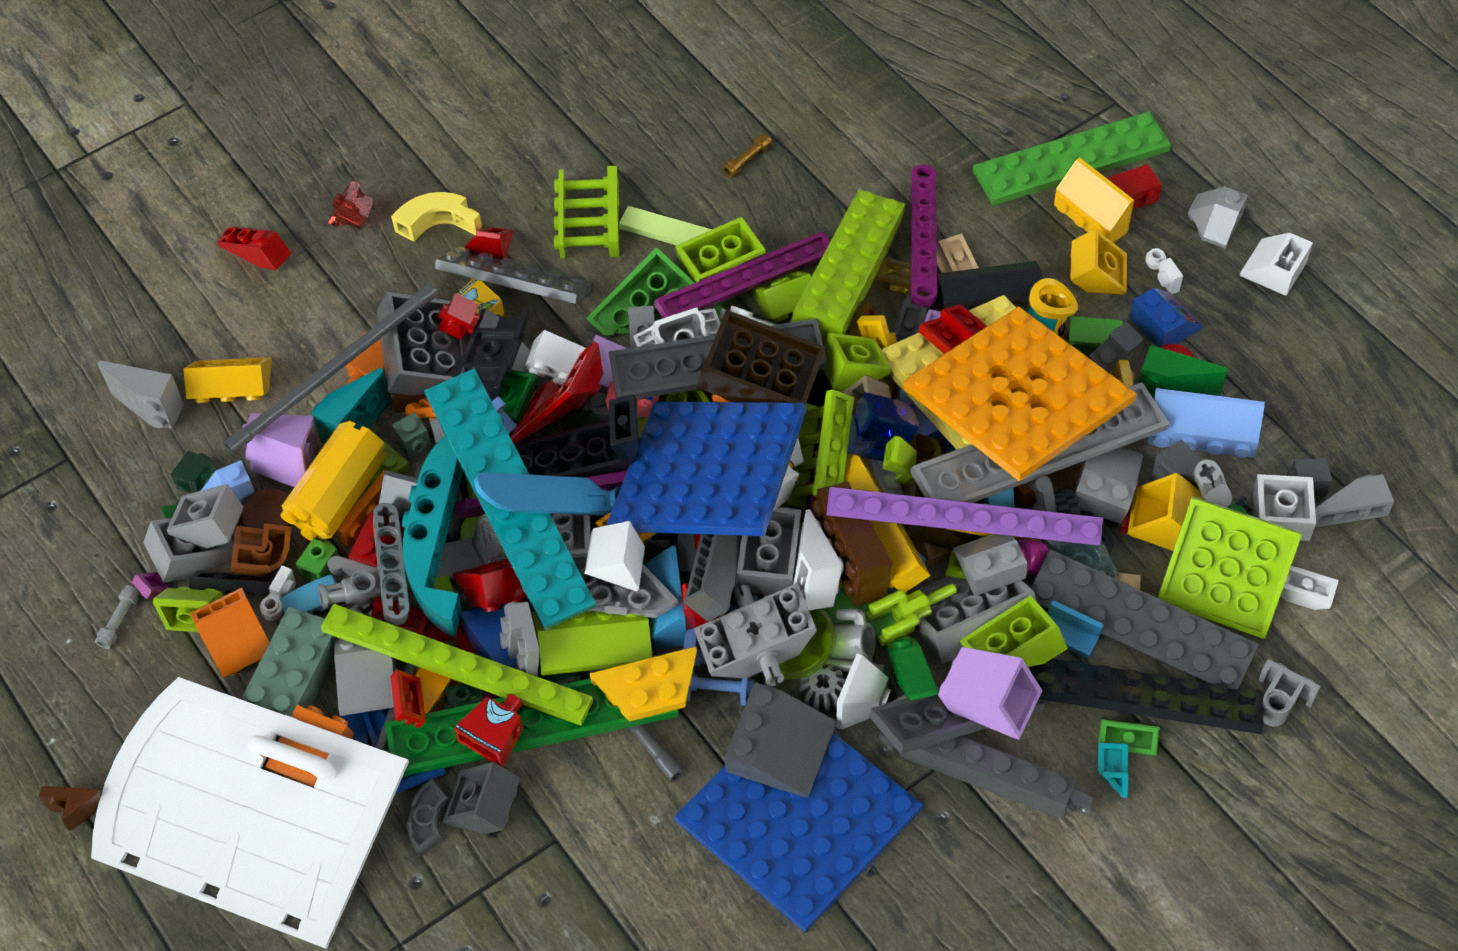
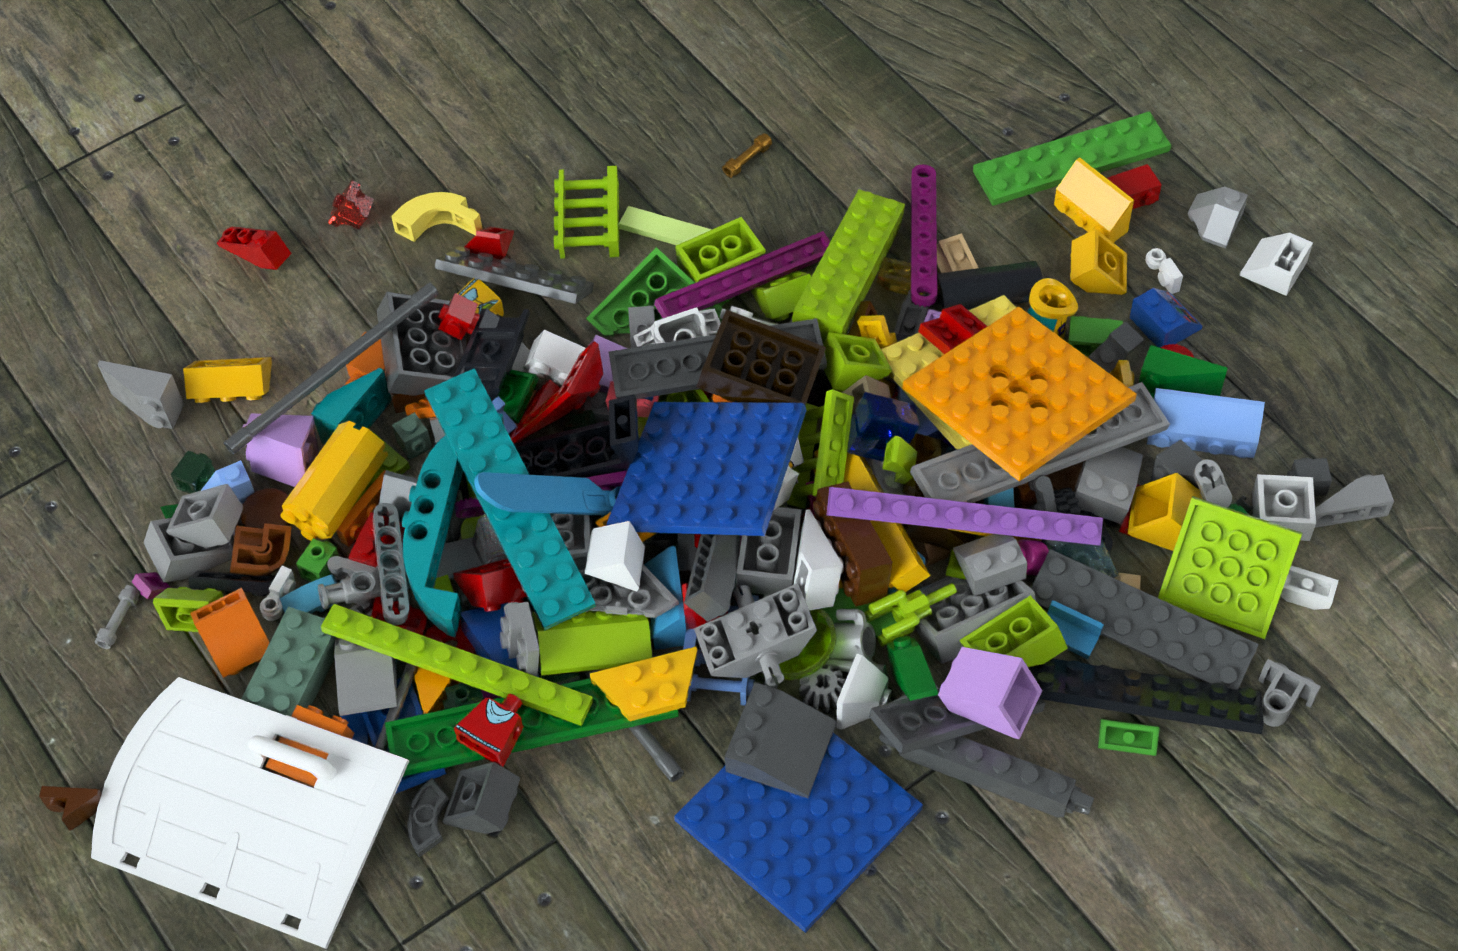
red tile [390,669,426,728] -> none
teal slope [1098,743,1128,798] -> none

